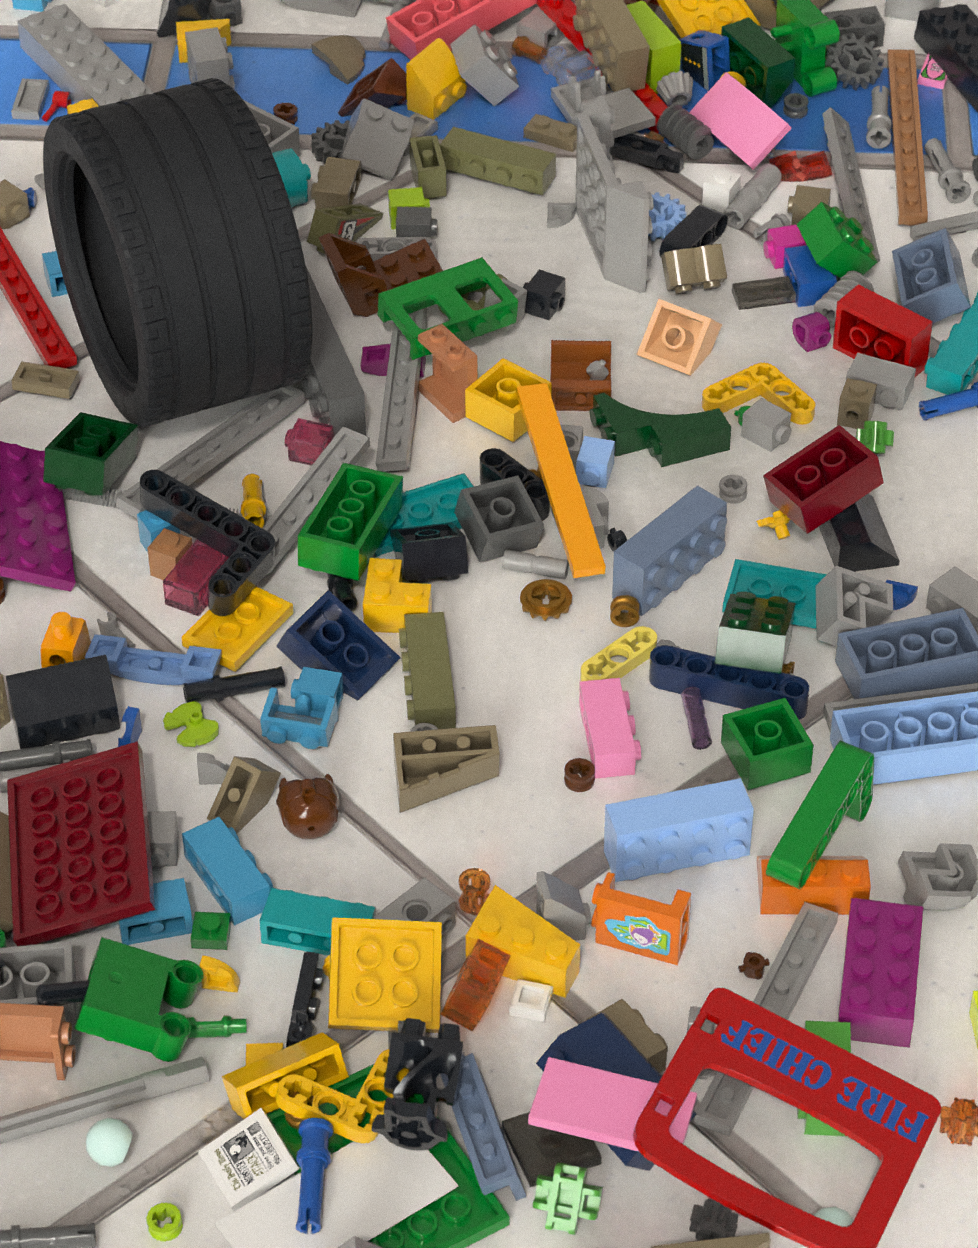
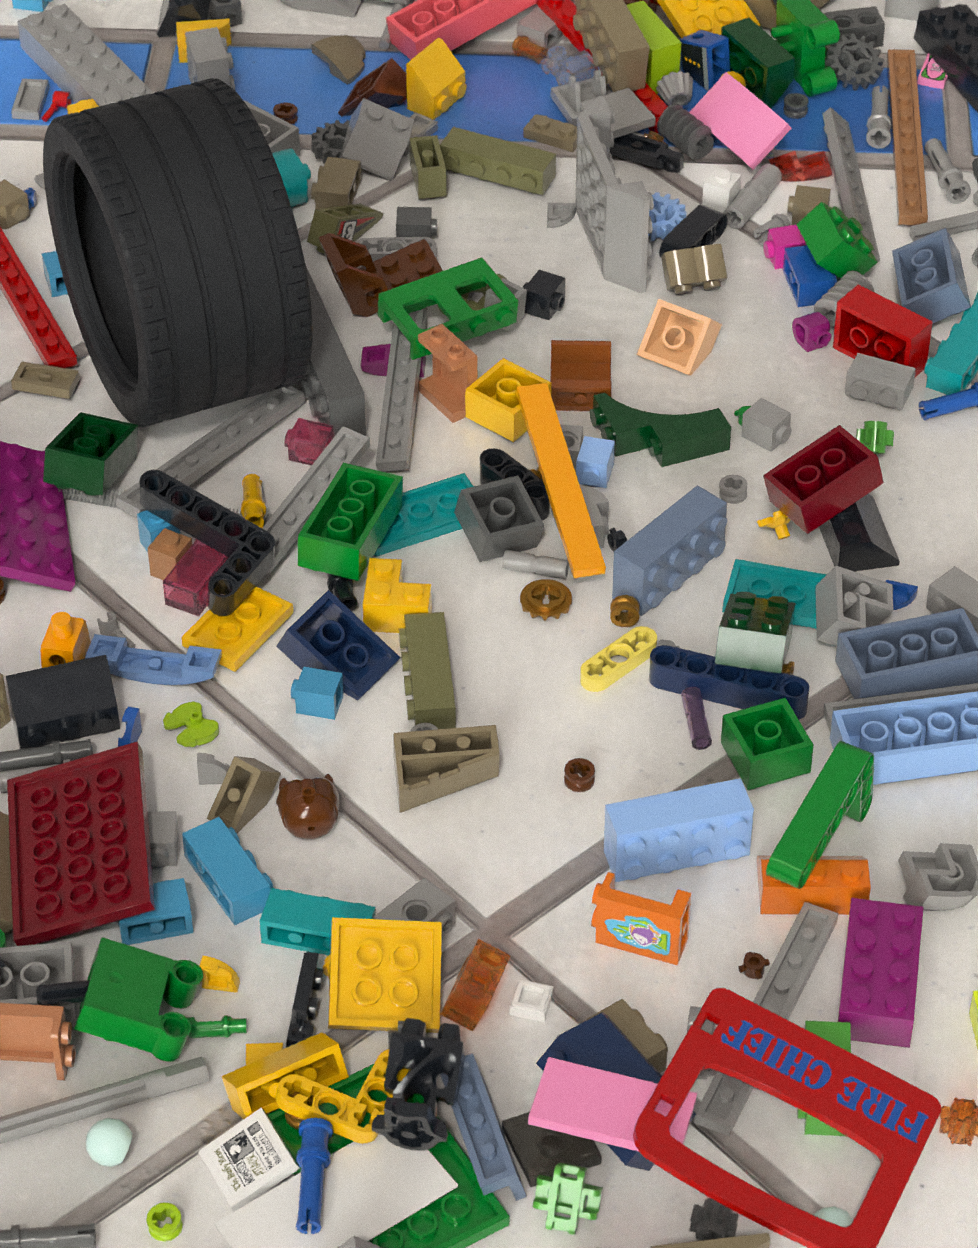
black pin [183,666,285,703] -> none
green plate [191,912,231,950] -> none
dark azure window [260,687,339,749] -> none
lime brick [388,187,430,230] -> none
black slope [390,522,468,584] -> none
light grey brick [450,24,519,106] -> none
clear orange bush [458,868,491,915] -> none
yellow wedge [465,885,580,998] -> none
light grey slope [536,871,591,941] -> none
bright pink brick [579,678,641,779] -> none
light grey piece [586,359,609,380] -> none
yellow beam [702,363,815,425] -> none
clear smoke tile [731,276,796,310] -> none
dark tan brick [837,378,877,429] -> none

